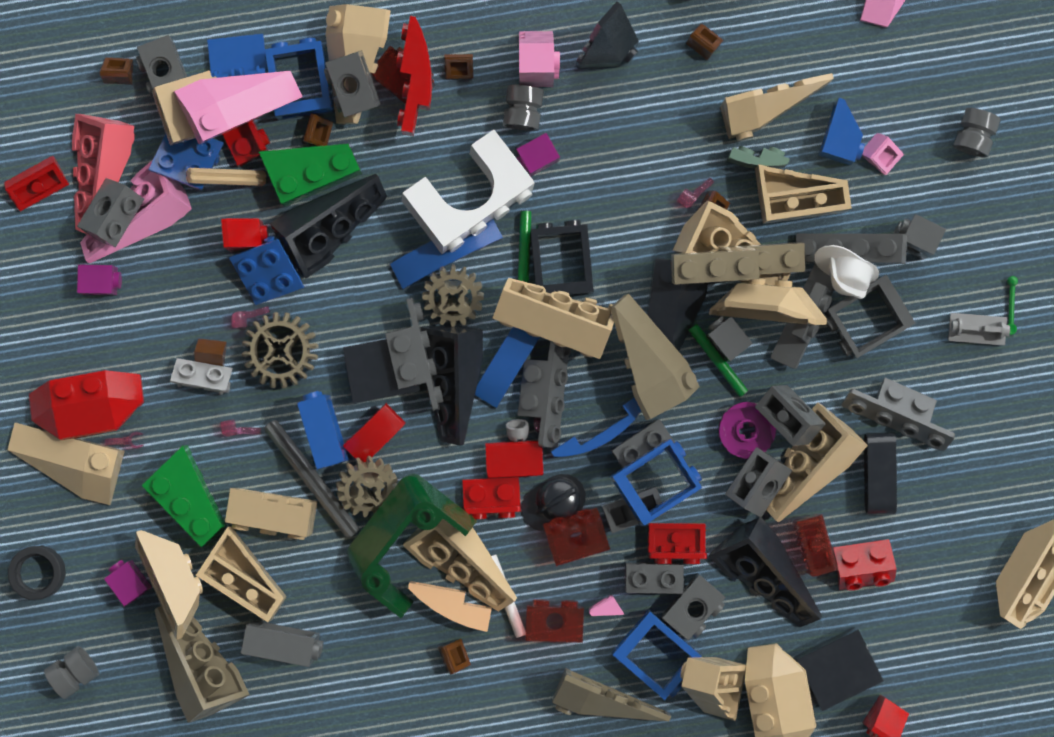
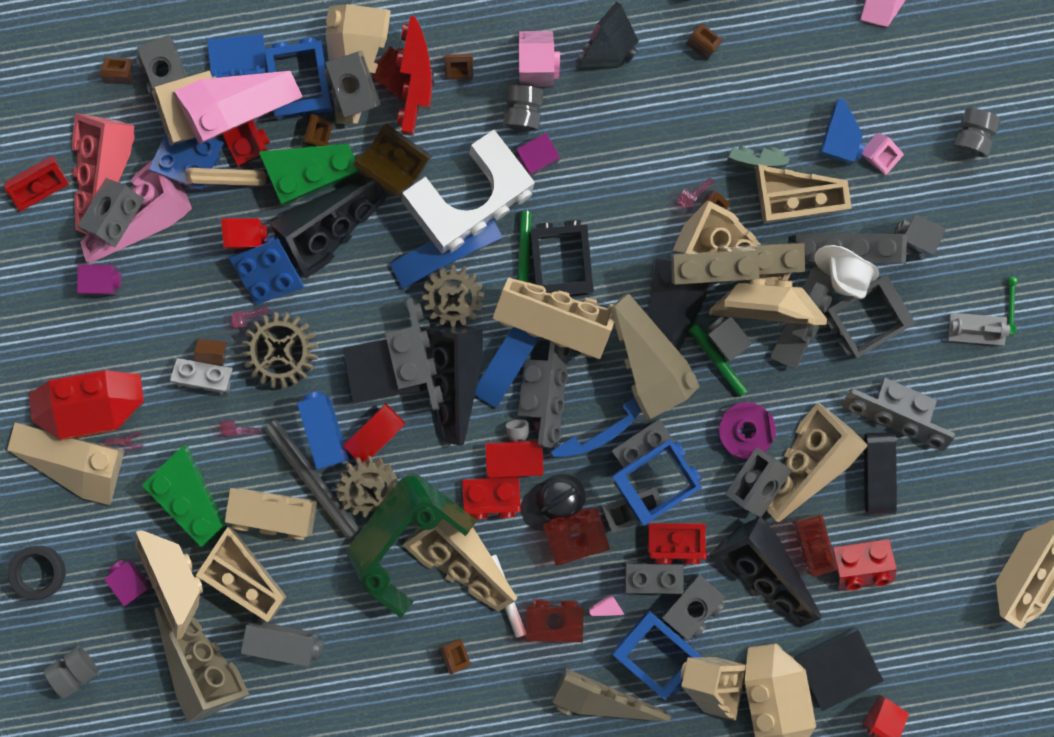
light nougat slope [408,581,492,632] -> none
tan wedge [720,73,834,141] -> none
dark grey brick [755,385,826,446] -> none
none -> dark brown bracket [353,124,432,195]

